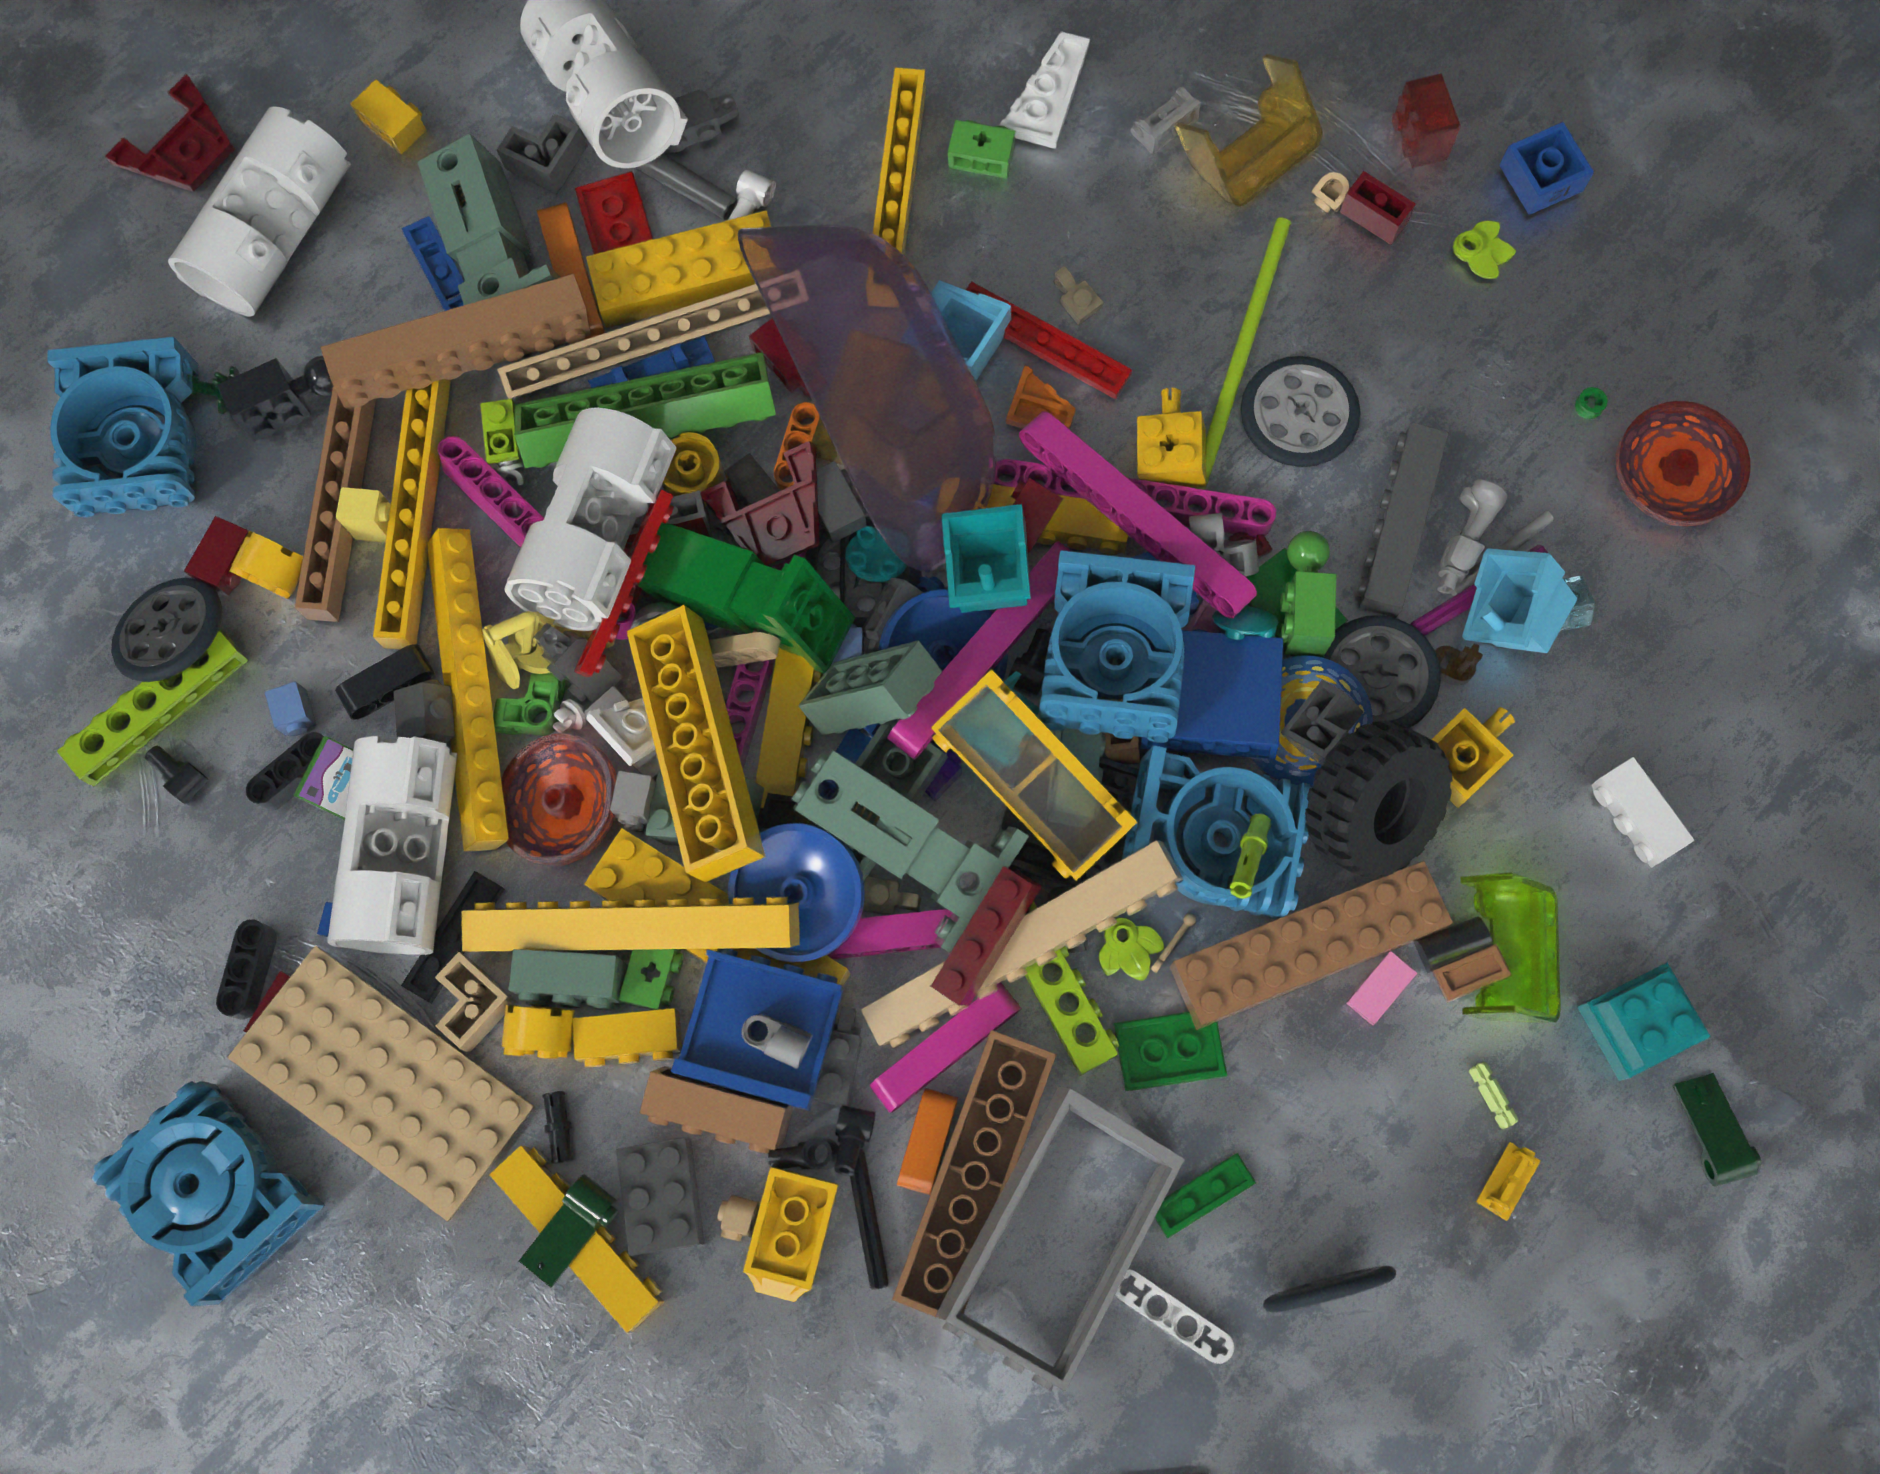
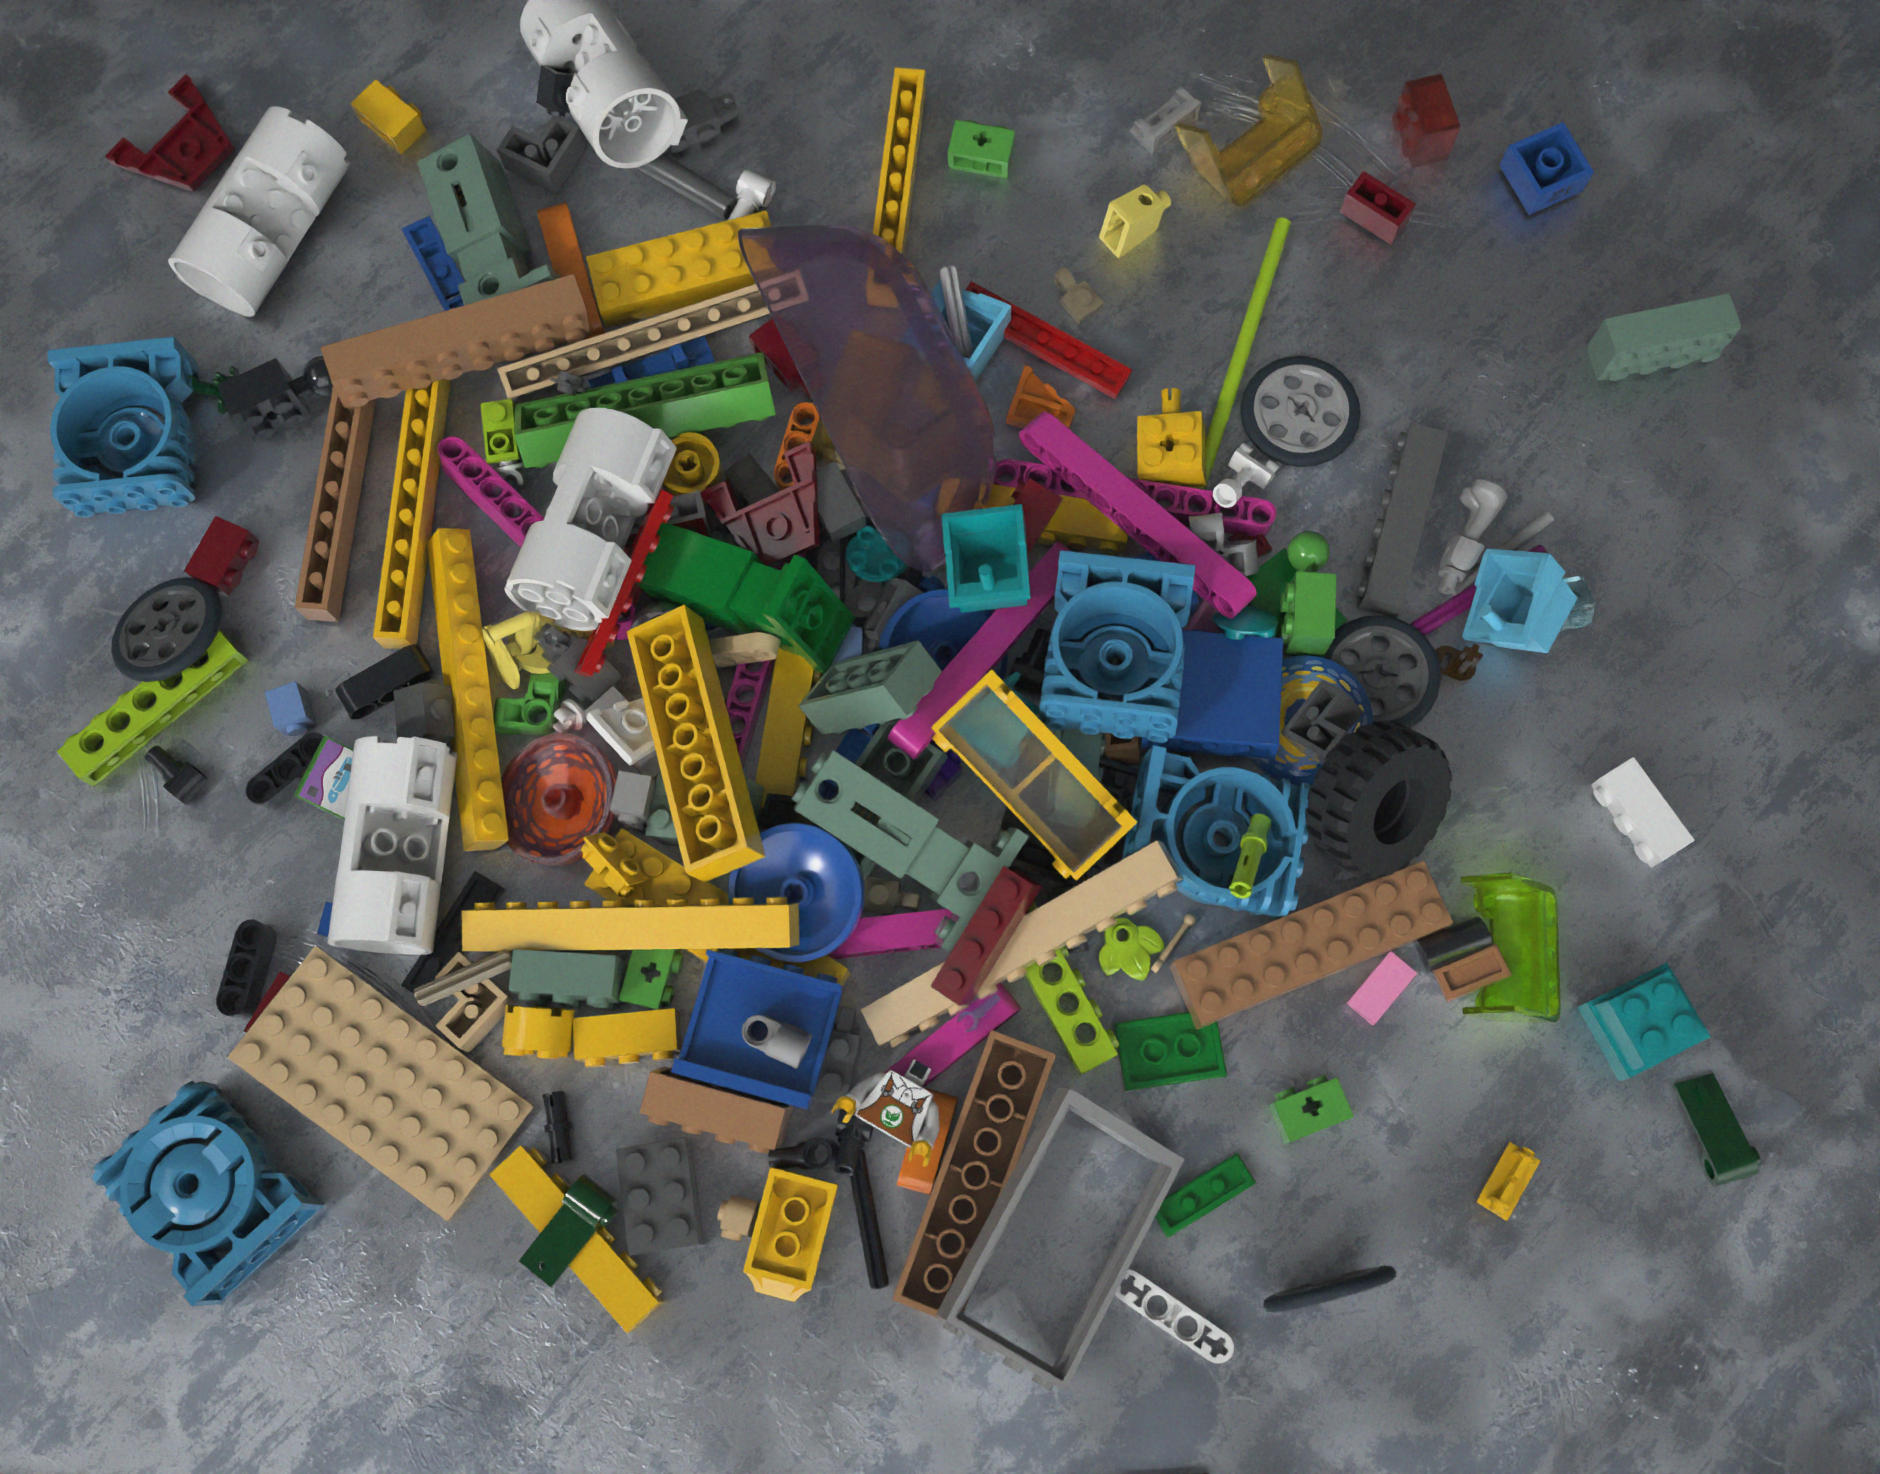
yellow brick [229,531,303,600] -> none
light yellow brick [336,487,391,543] -> none
red tile [574,171,654,254] -> none
white wing [999,32,1090,149] -> none
tan plate [1311,172,1350,213] -> none
yellow brick [1431,707,1515,808] -> none
lime plate [1453,221,1516,279] -> none
yellowish green axle [1469,1062,1518,1129] -> none
green bush [1575,387,1608,419] -> none
clear red dish [1616,401,1751,526] -> none
none -> dark tan axle [414,950,512,1006]
none -> black brick [536,65,577,117]
none -> dark grey plate [550,370,587,396]
none -> yellow hinge [581,832,649,898]
none -> torso [831,1060,940,1166]
none -> light grey axle [940,266,973,359]
none -> clear light blue hand [957,993,1001,1032]
none -> light yellow torso [1099,184,1171,259]
none -> white bar [1213,442,1280,508]
none -> bright green brick [1269,1075,1354,1144]
none -> sand green brick [1587,293,1742,381]

